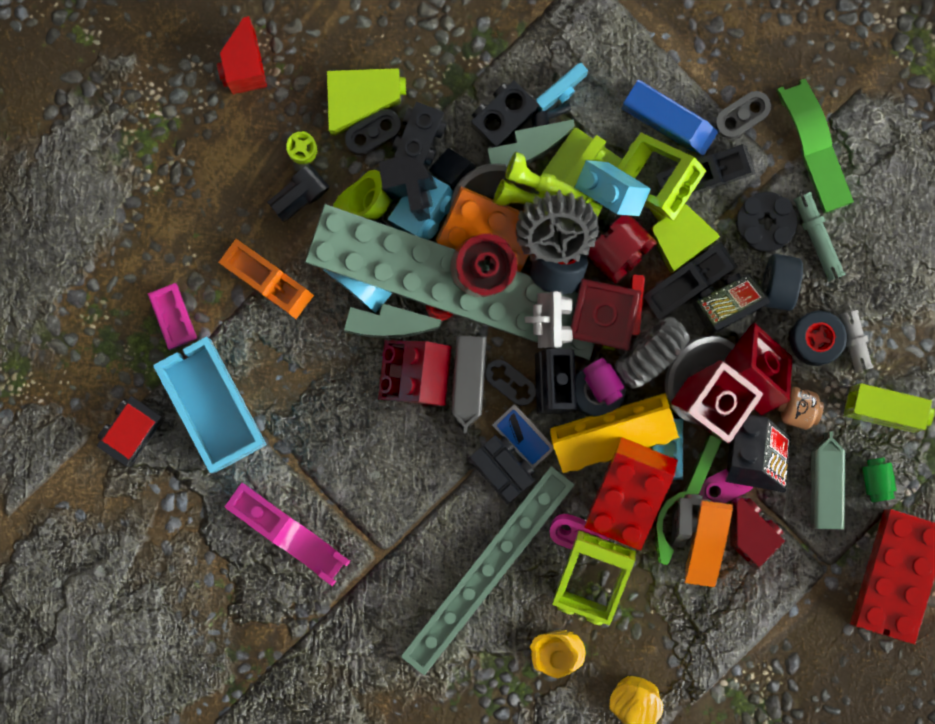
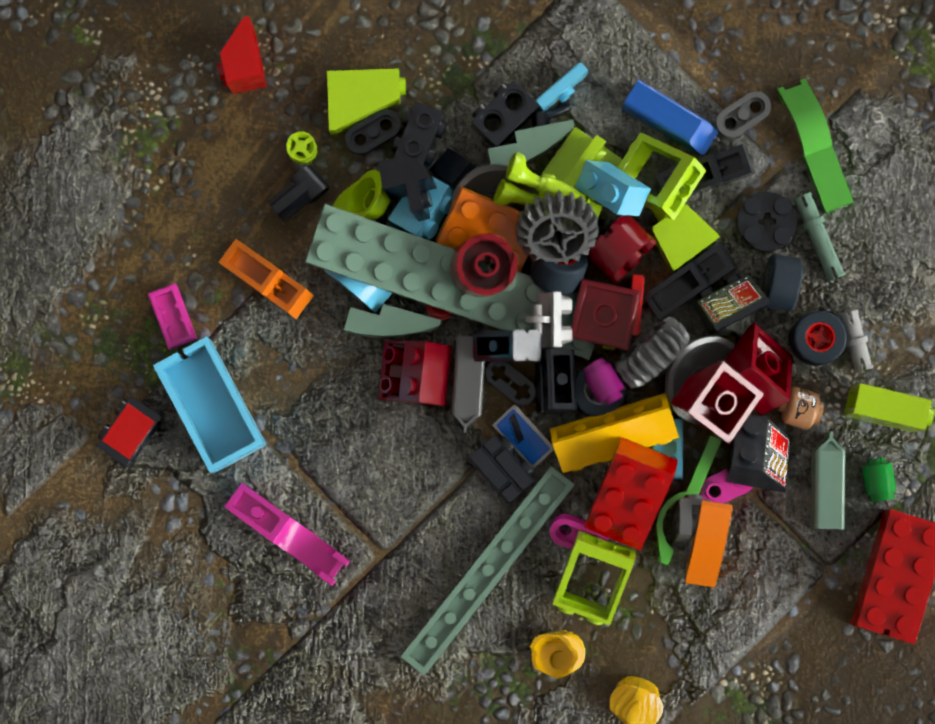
dark red slope [730,497,785,568] -> none
none -> black brick [473,330,541,362]

